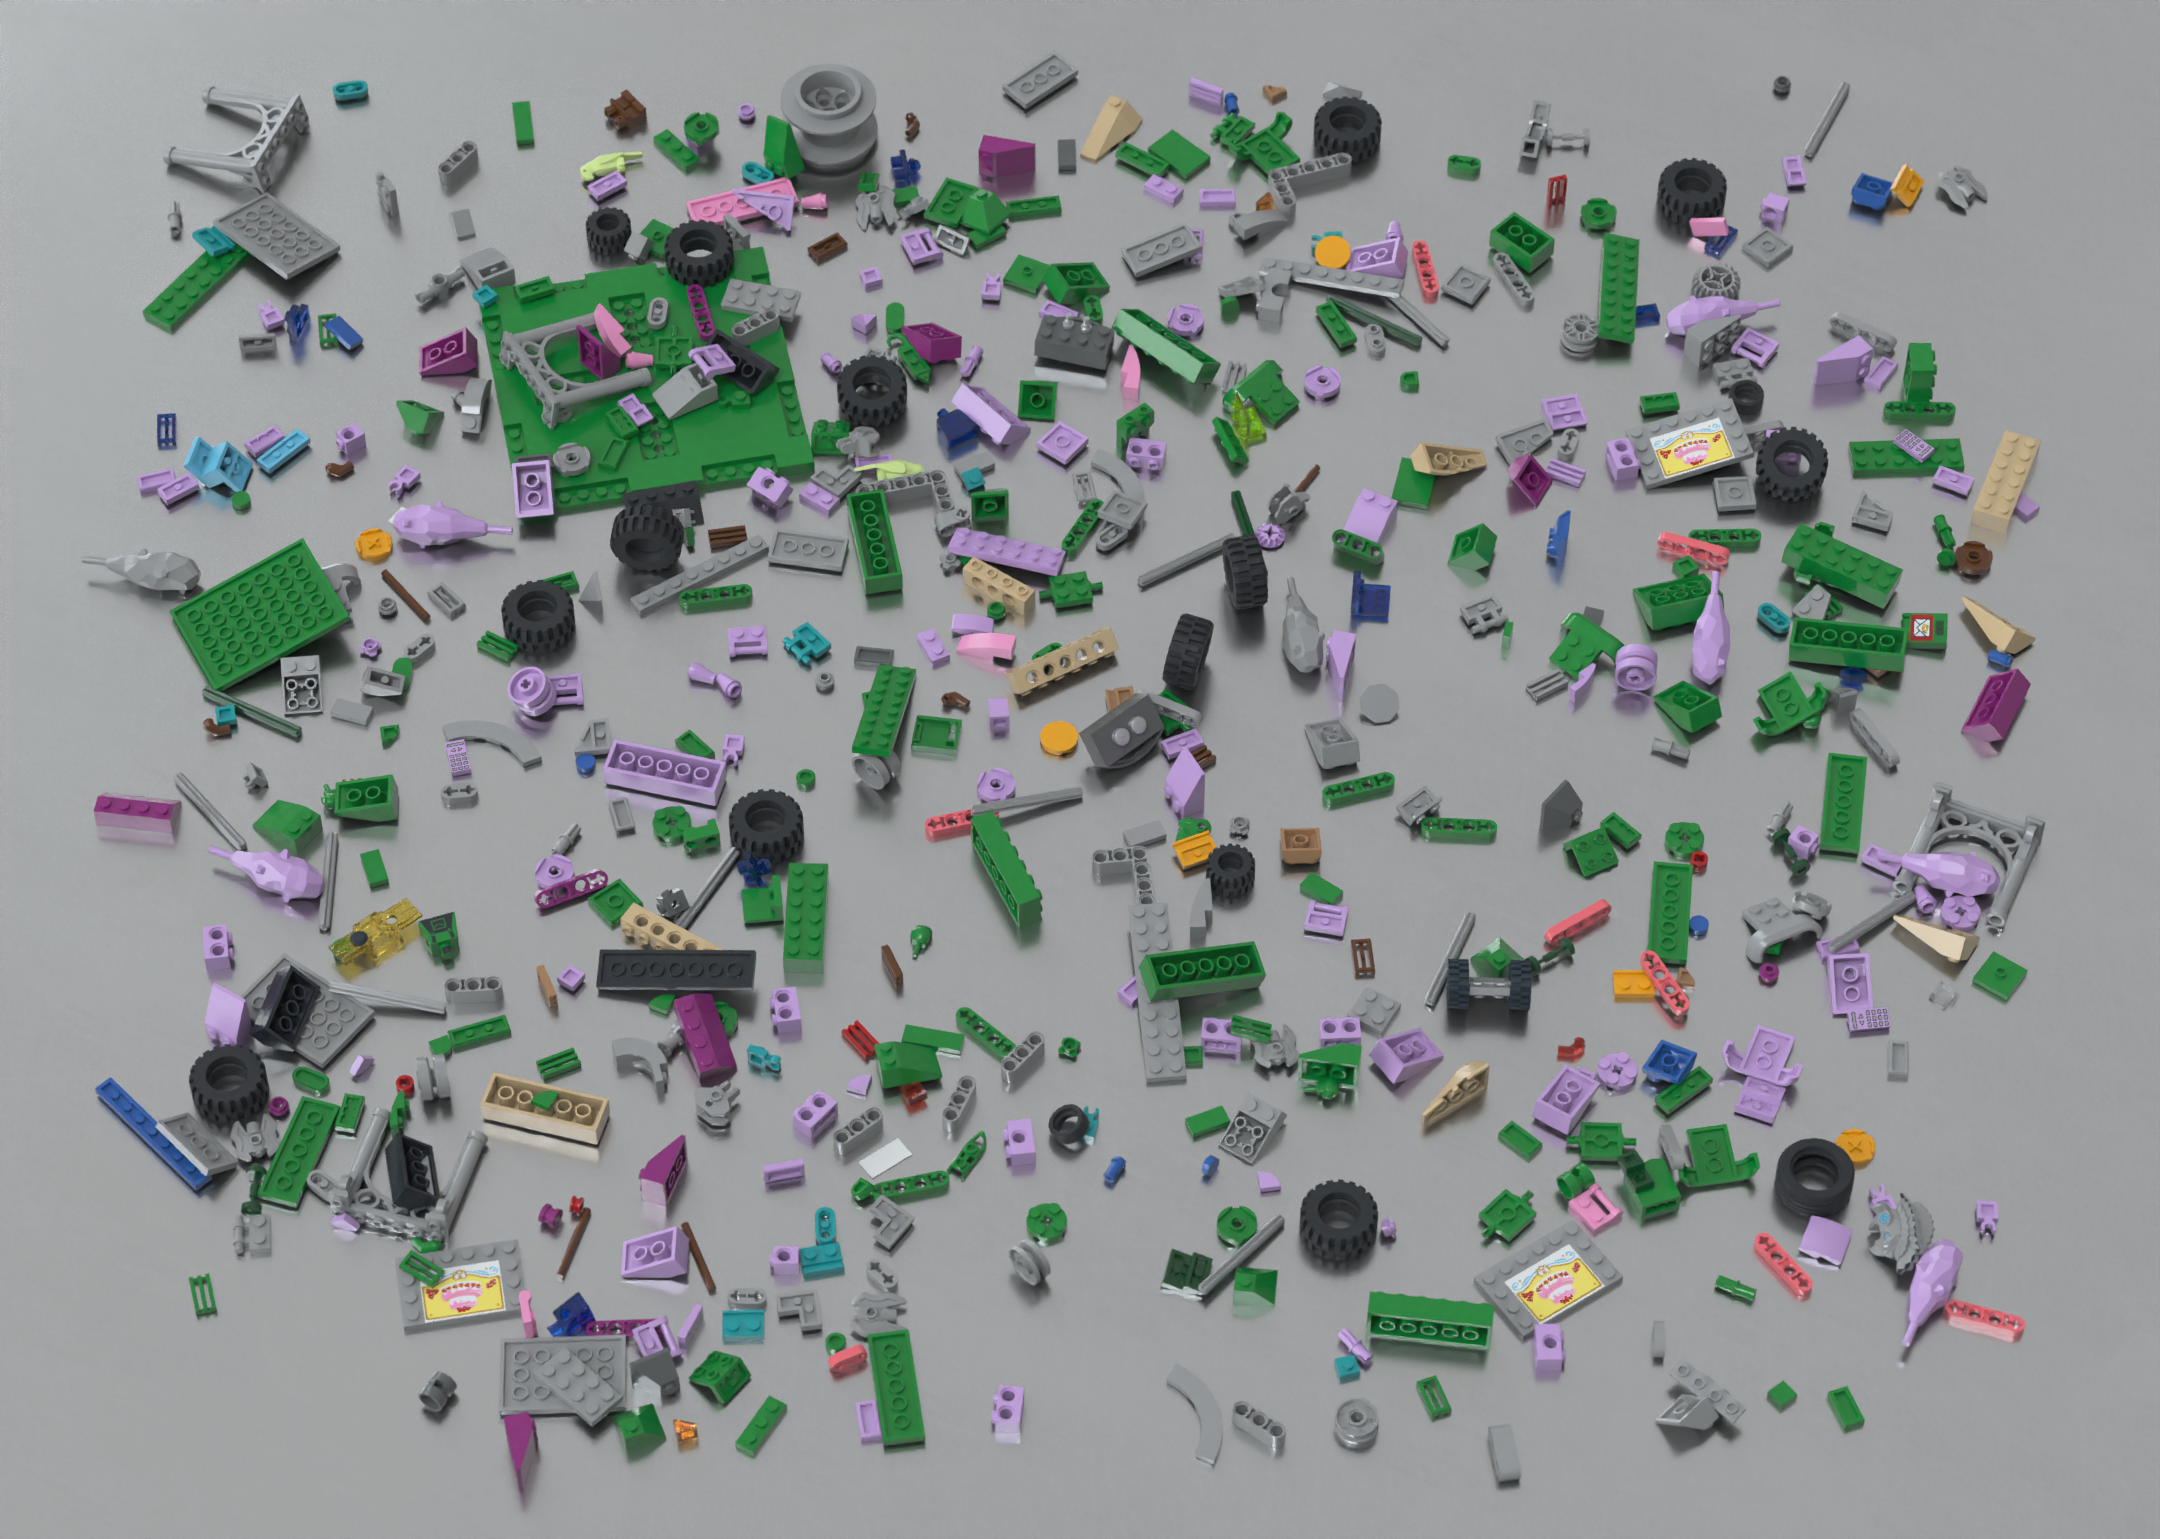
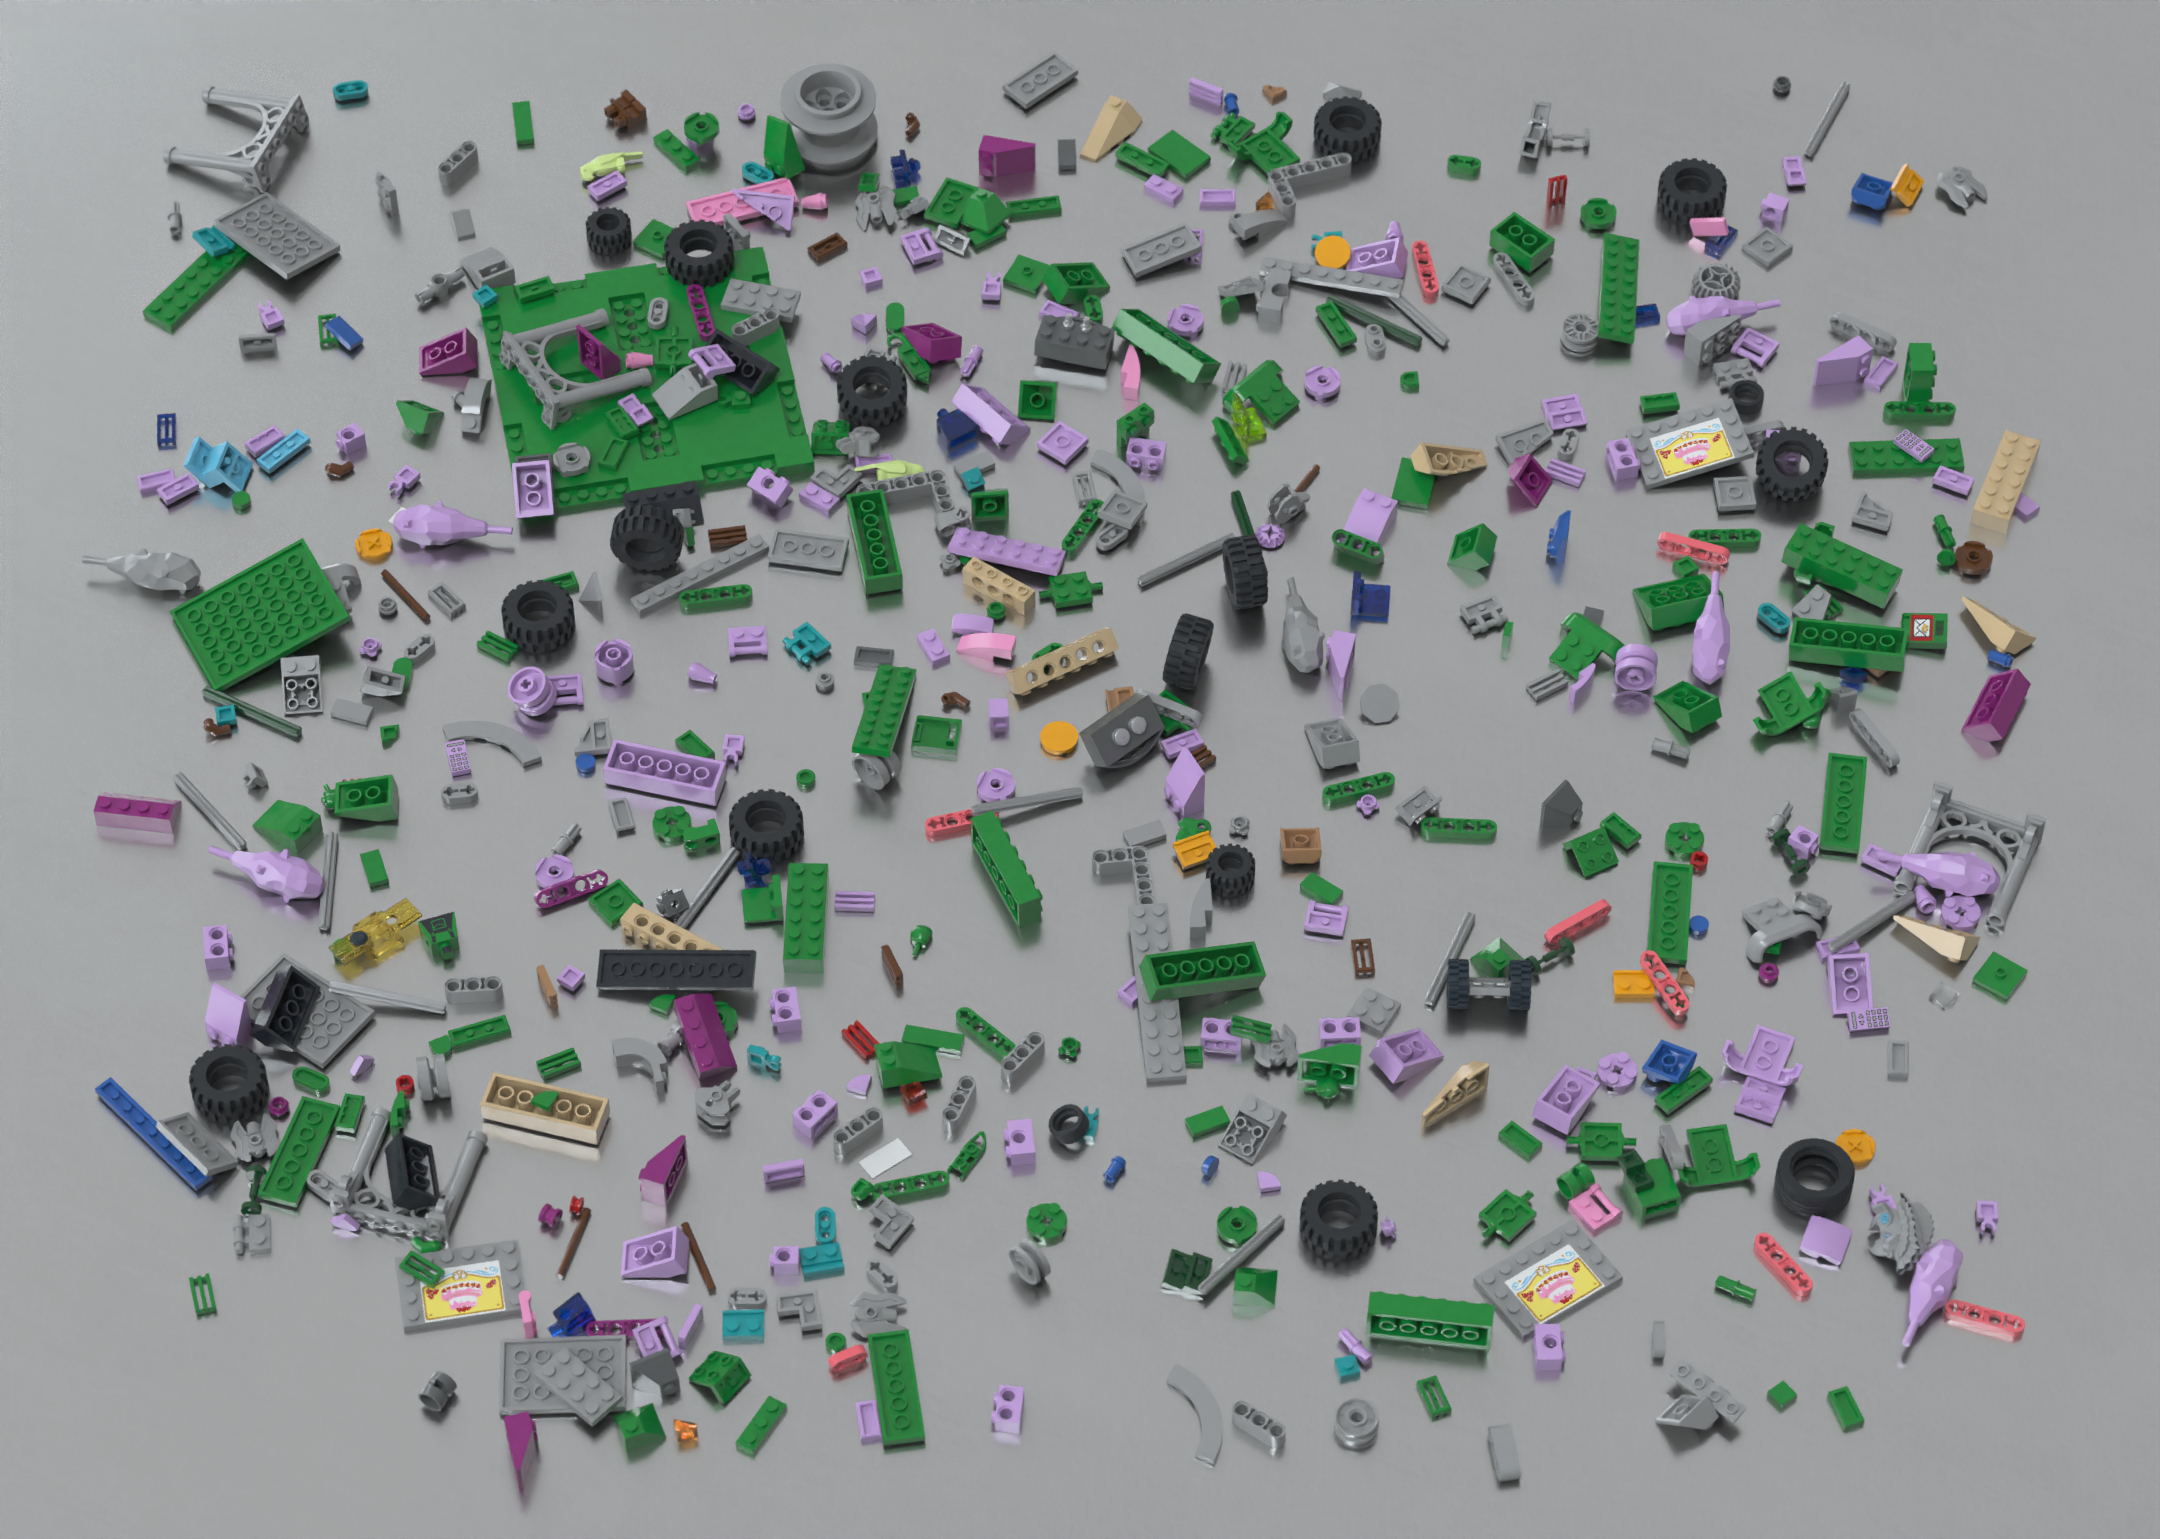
clear blue plate [285,303,310,343] -> none
bright pink slope [594,304,632,360] -> none
light grey brick [624,231,654,262] -> none
lavender cone [716,673,742,698] -> none
clear red arm [1558,1037,1585,1057] -> none
none -> lavender brick [595,639,634,685]
none -> lavender tile [834,891,875,912]
none -> lavender plate [1357,795,1380,815]

